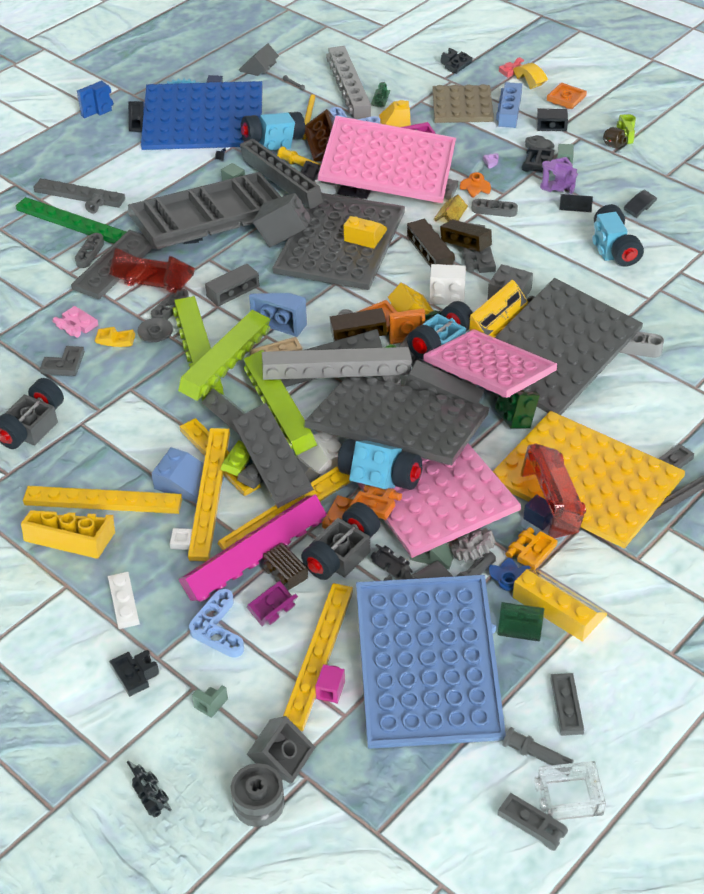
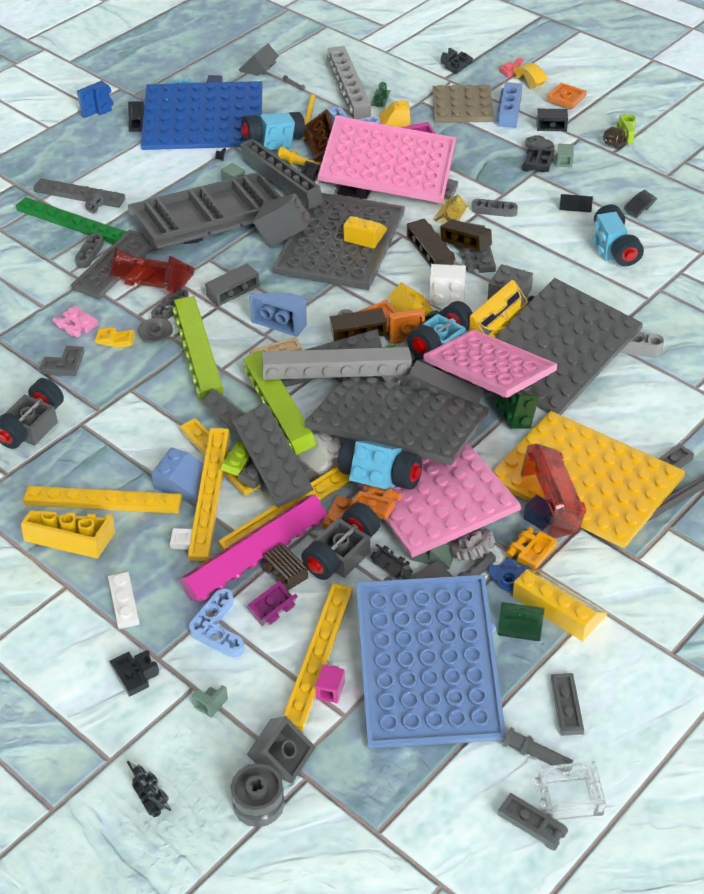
lime brick [178,310,270,401] -> none
orange plate [460,172,491,198] -> none
lavender tile [483,153,499,169] -> none
medium lavender piece [540,157,578,194] -> none

